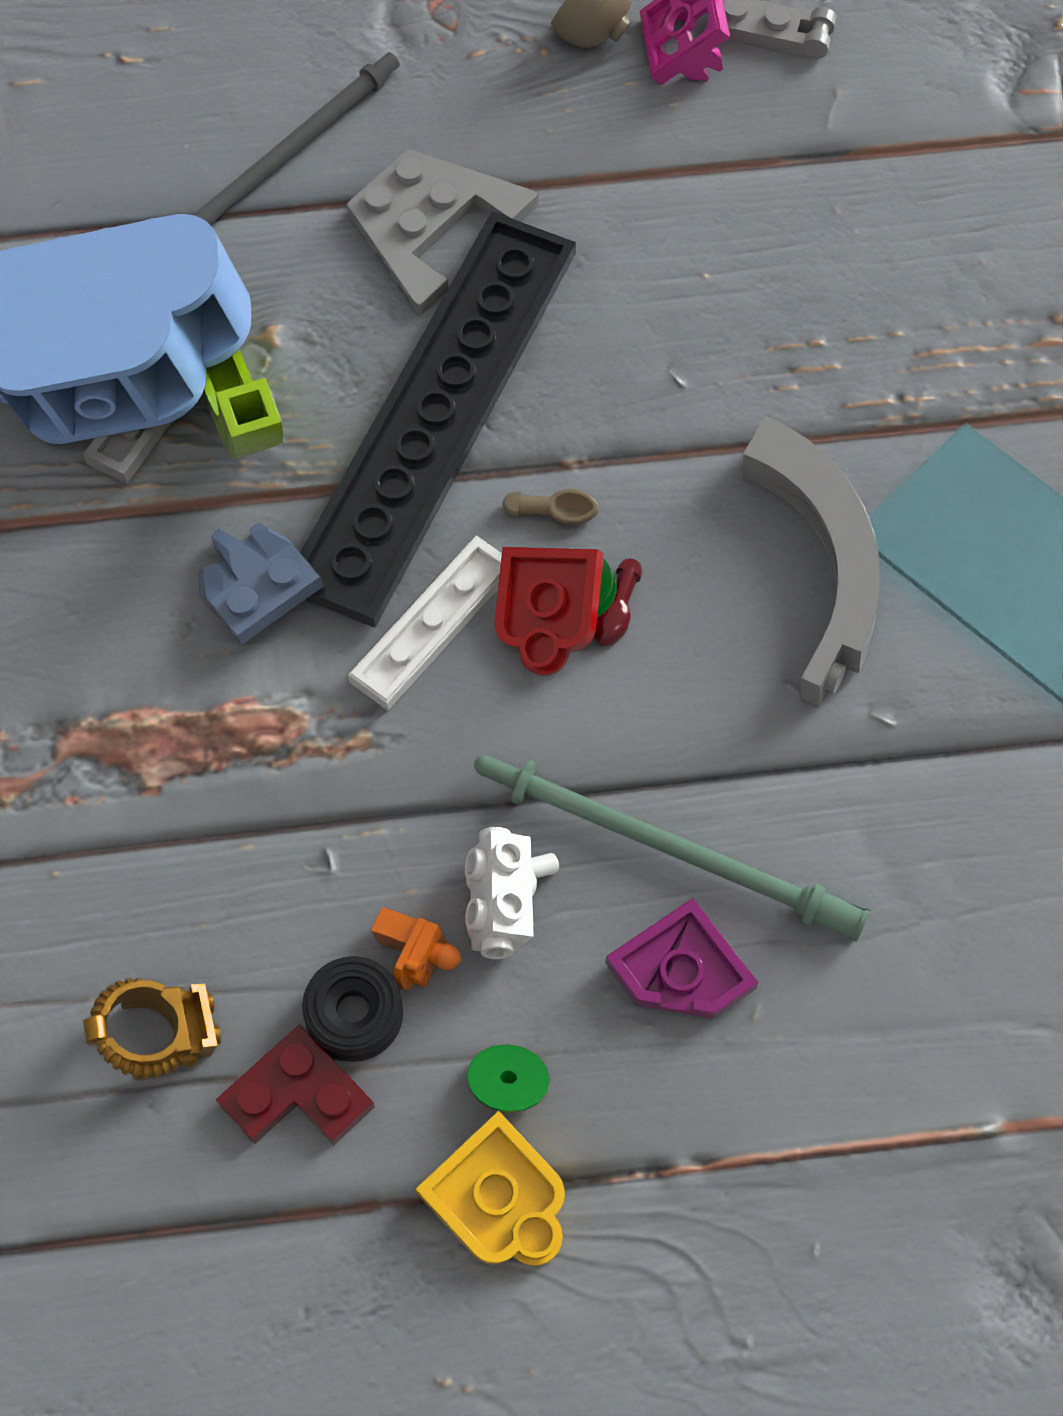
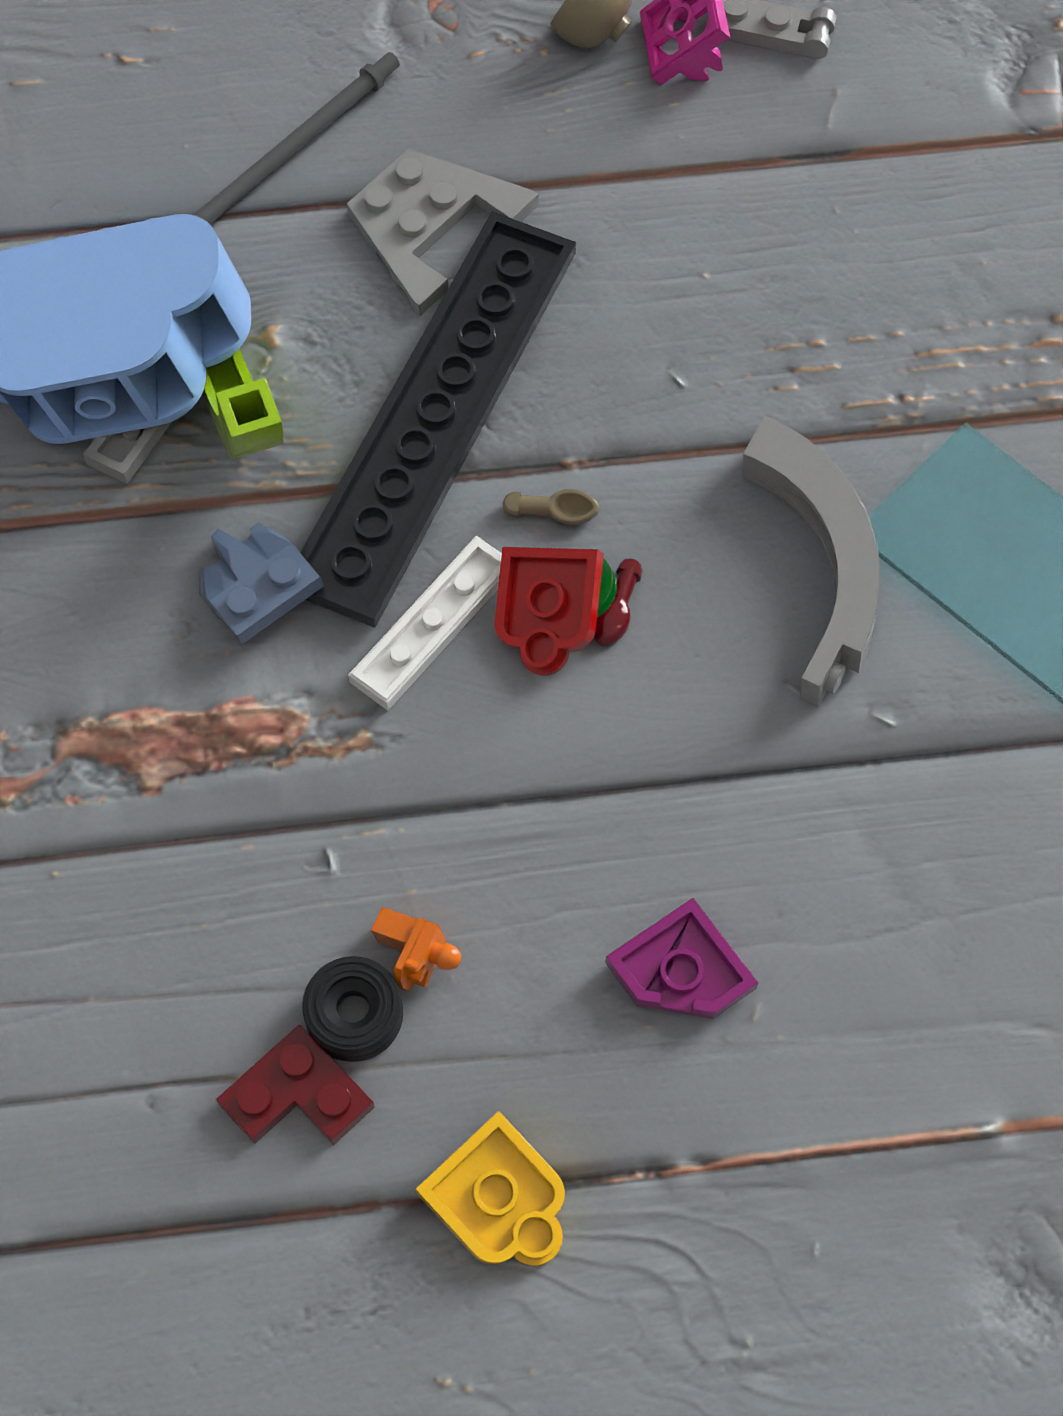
pearl gold piece [83,978,221,1080] -> none
white brick [465,827,559,959] -> none
green piece [467,1044,550,1113] -> none
sand green bar [474,755,870,942] -> none

